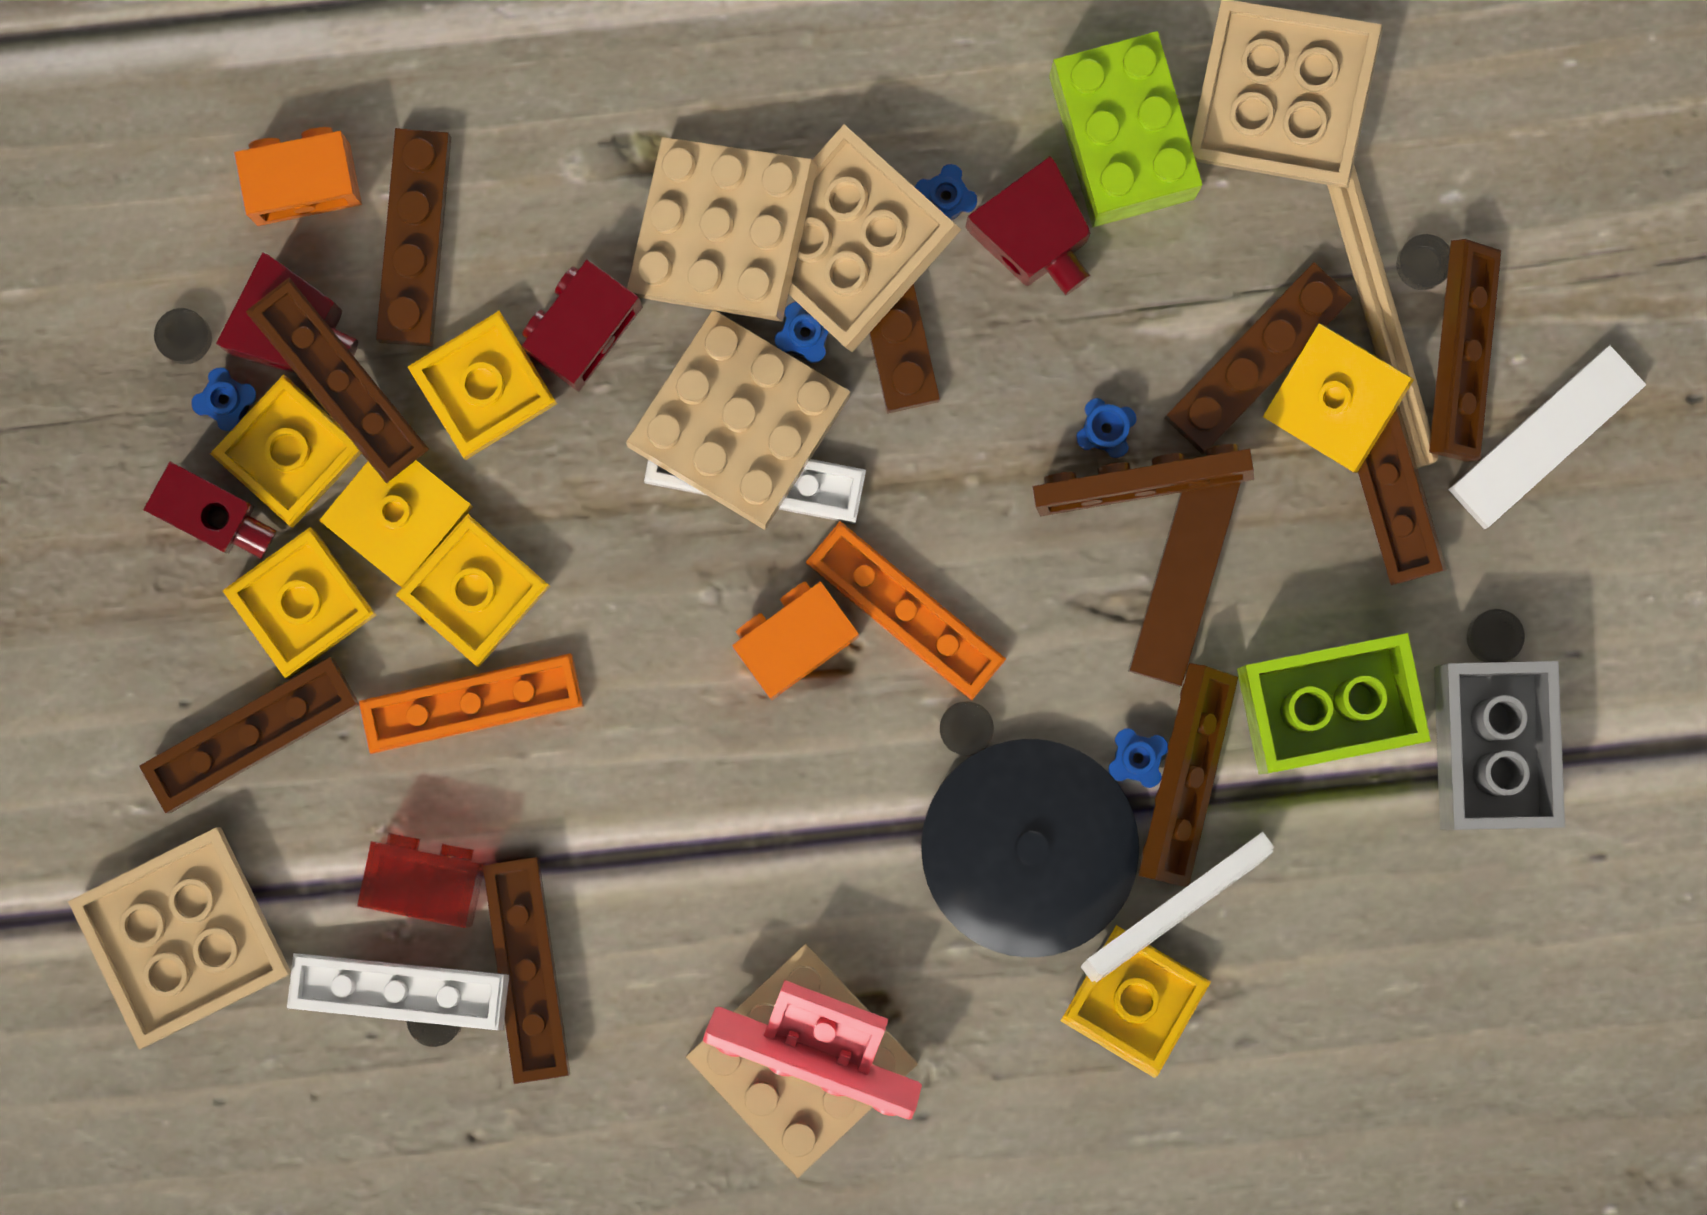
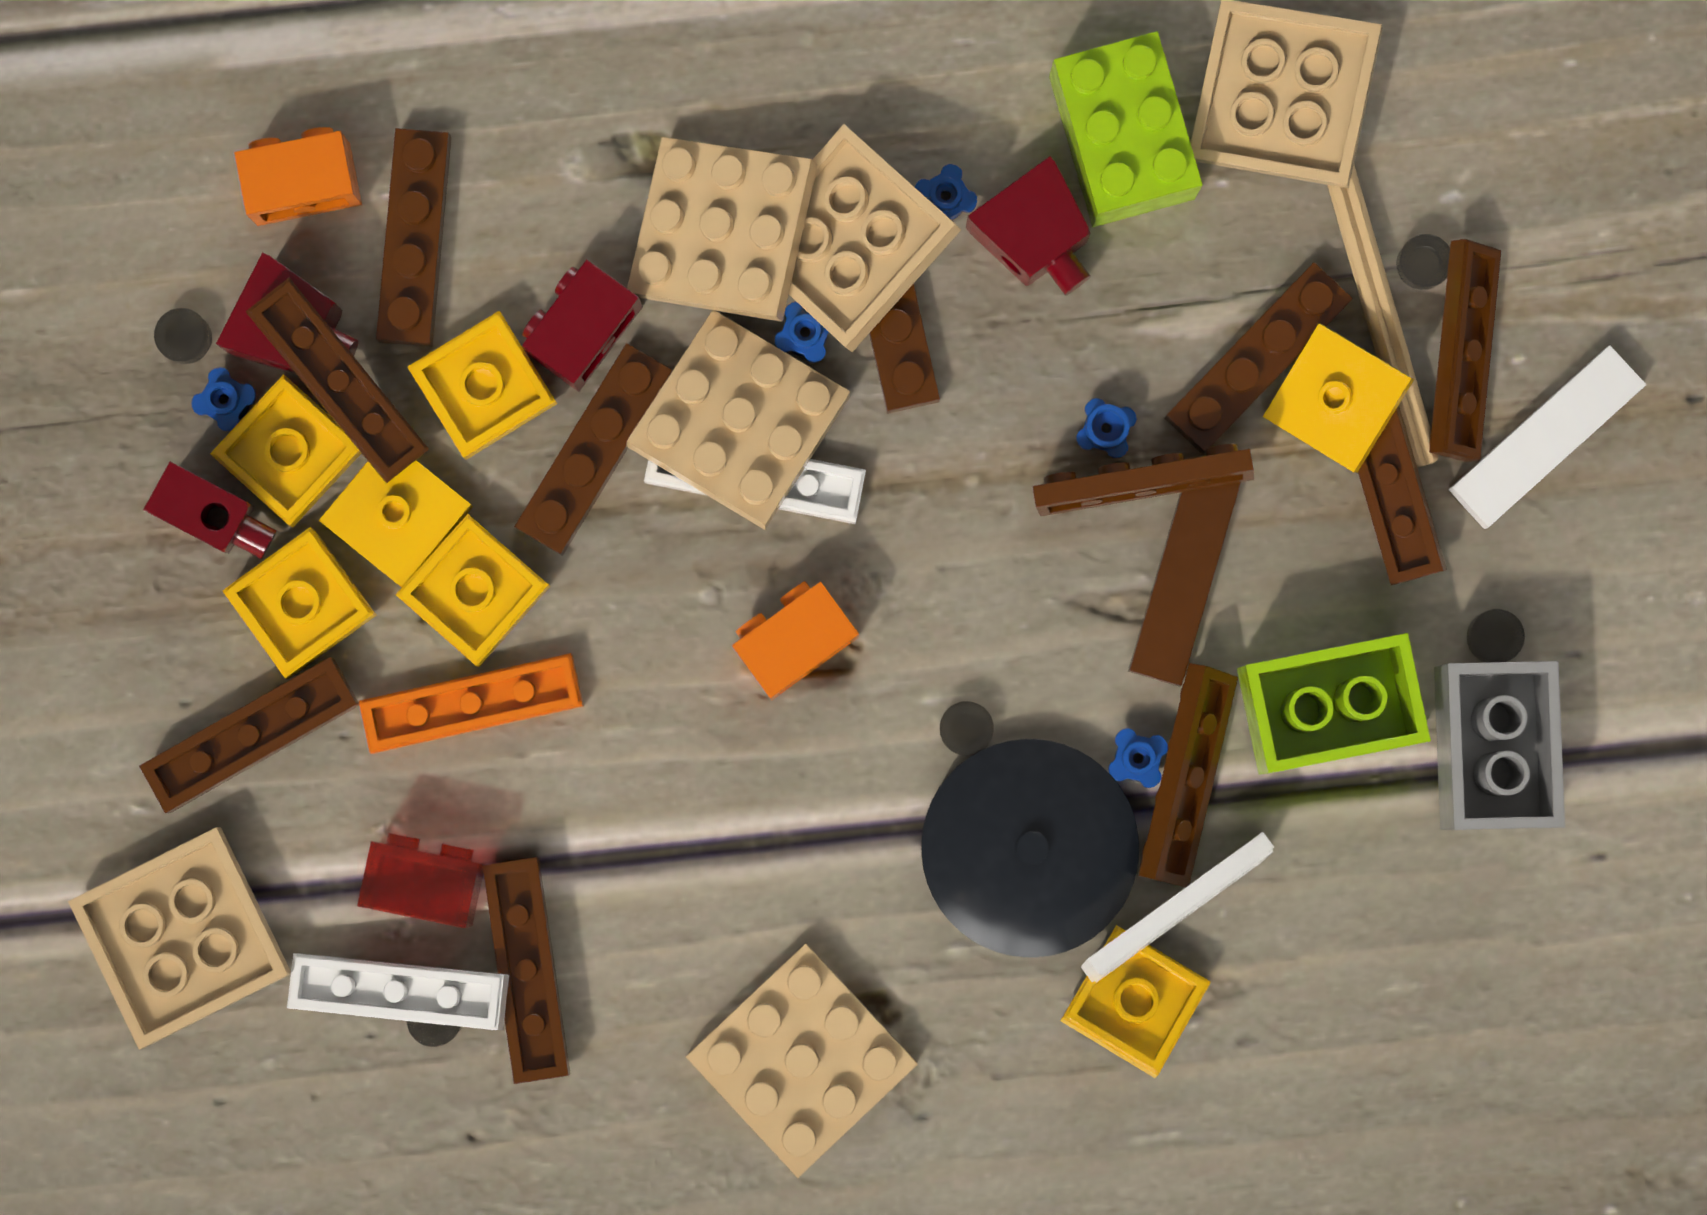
coral bracket [703,980,922,1120] -> none
orange tile [806,521,1006,701] -> none
none -> reddish brown plate [514,343,672,556]

